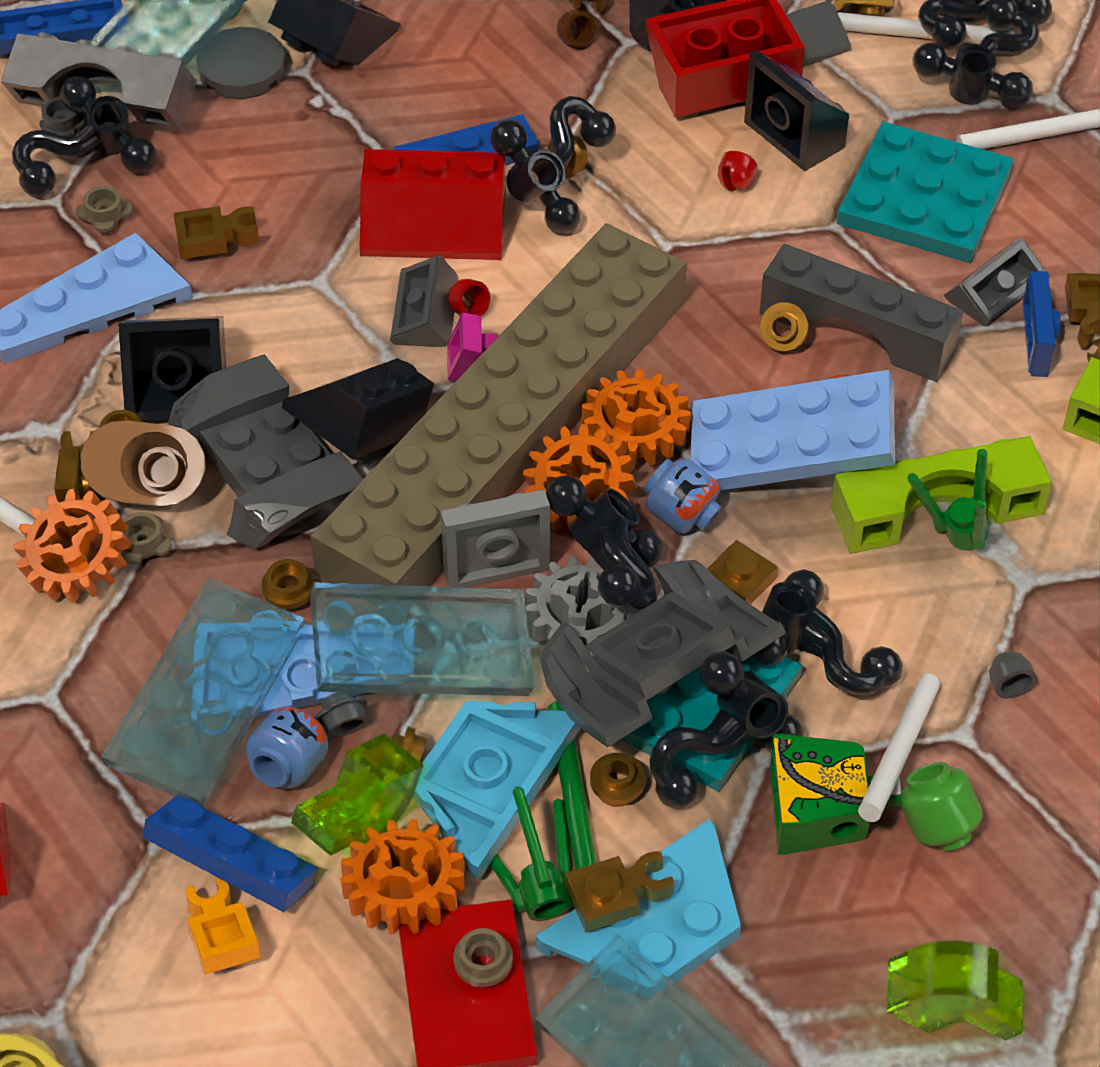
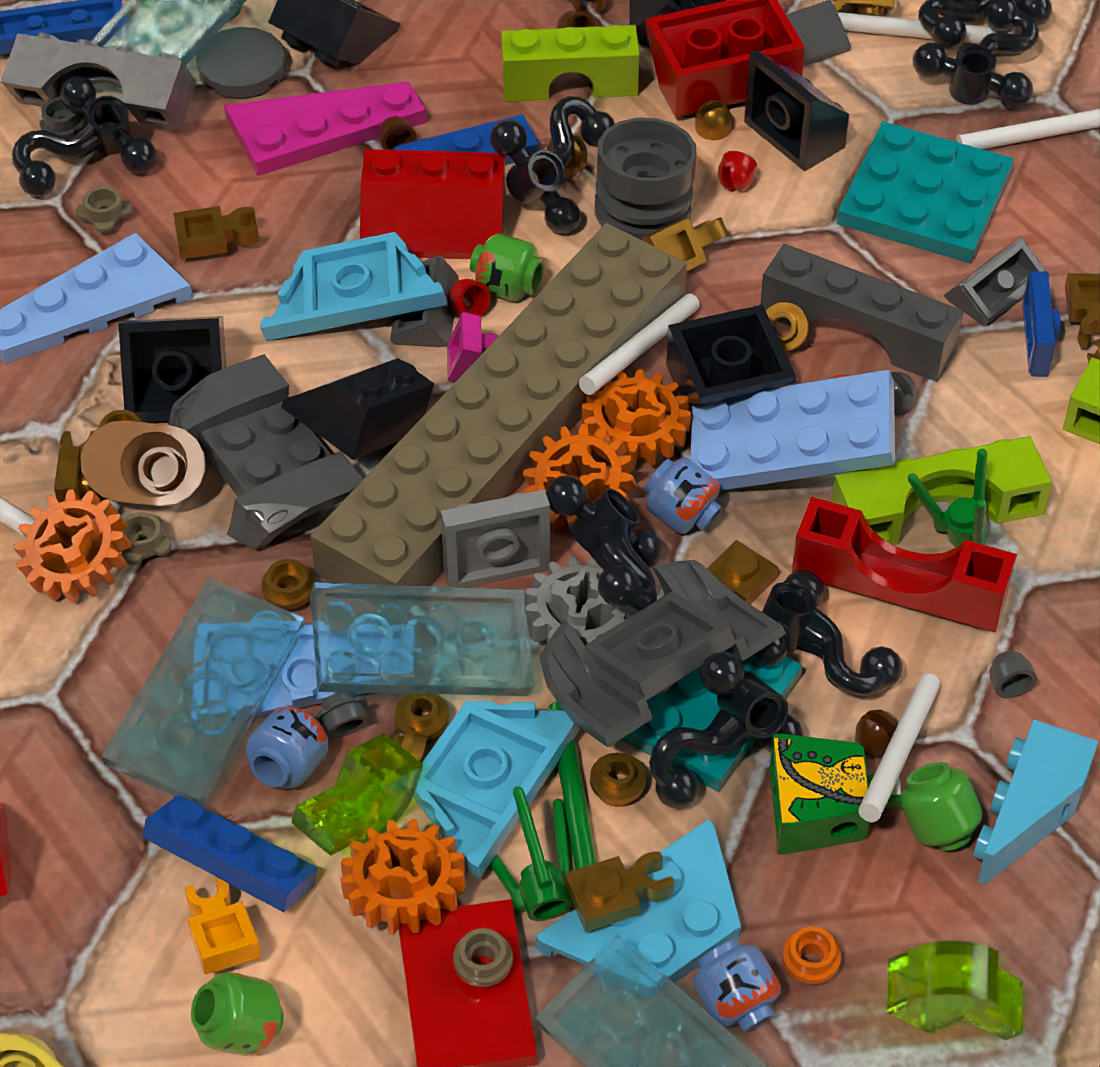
none -> bright green head [191,972,284,1056]
none -> dark pink wing [224,81,427,176]
none -> medium azure wing [260,232,447,341]
none -> reddish brown hinge [378,116,417,150]
none -> pearl gold plate [394,691,449,743]
none -> bright green head [470,233,544,302]
none -> lime arch [501,25,639,102]
none -> white bar [579,294,700,395]
none -> dark grey wheel [594,117,697,241]
none -> pearl gold plate [642,217,729,272]
none -> black slope [666,305,796,404]
none -> medium blue head [693,939,781,1033]
none -> pearl gold hinge [695,100,732,140]
none -> orange plate [782,926,841,984]
none -> red arch [792,497,1017,632]
none -> reddish brown hinge [854,709,898,758]
none -> dark grey hinge [891,372,916,416]
none -> medium azure slope [973,720,1098,885]

